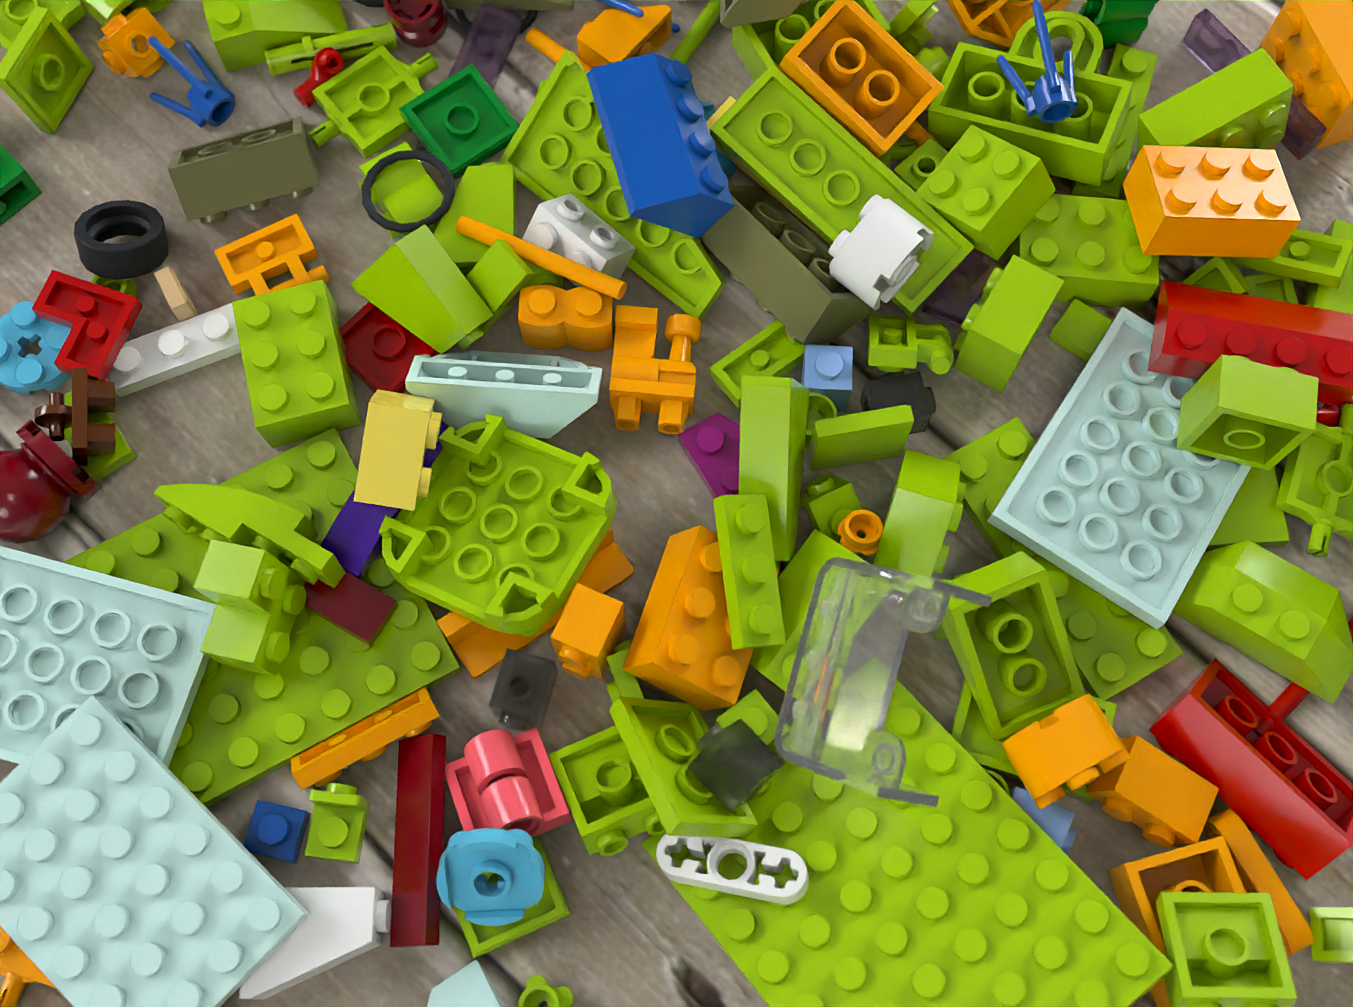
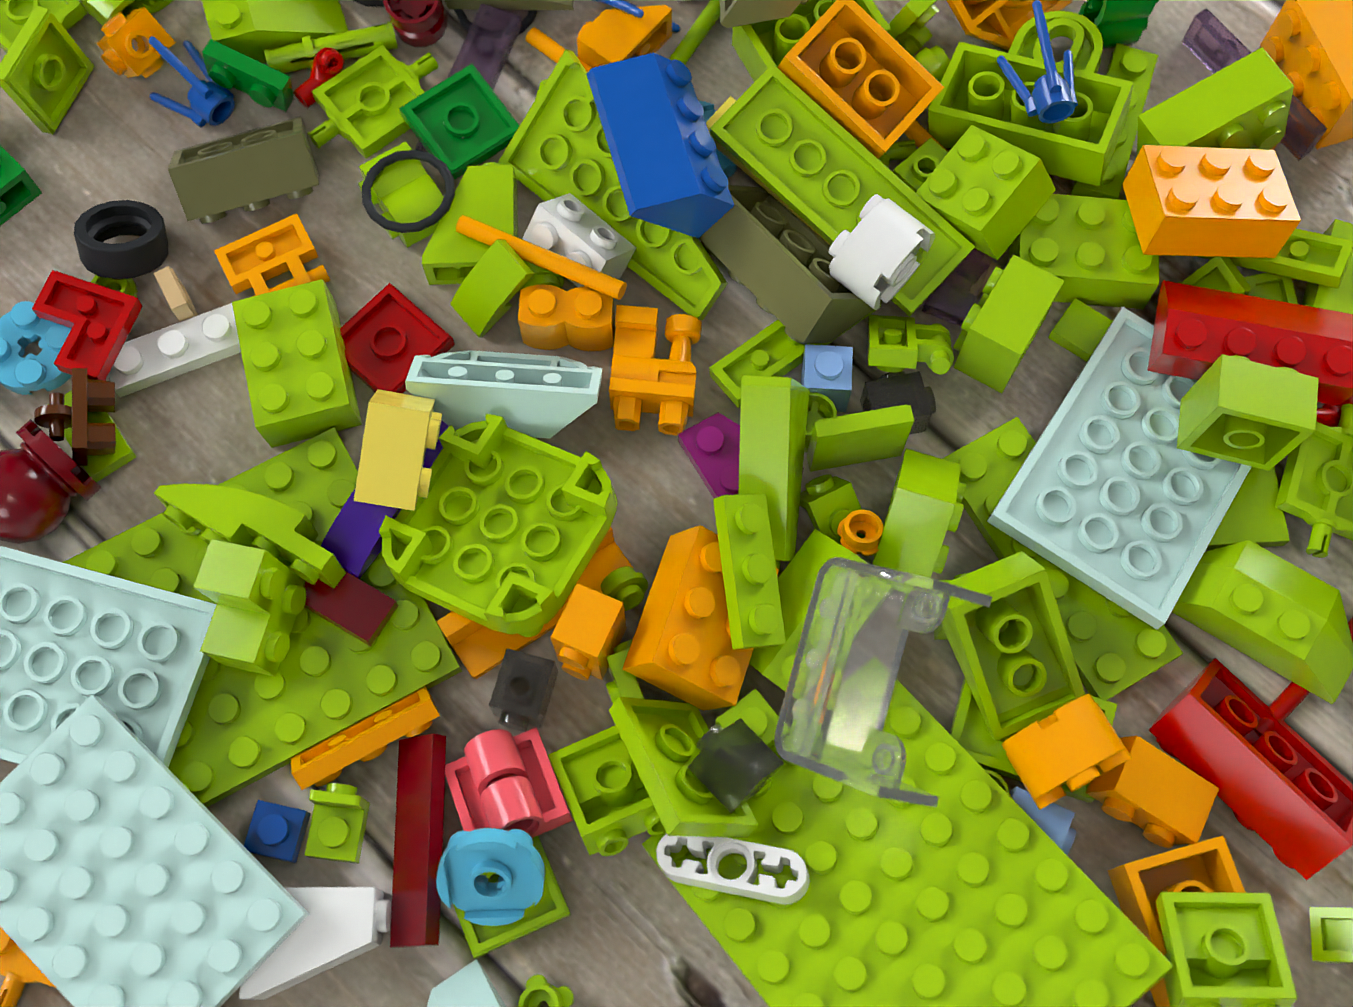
lime slope [351,224,494,354] -> none
light orange beam [1203,808,1314,957] -> none
none -> green plate [202,39,294,112]
none -> lime plate [601,566,648,611]

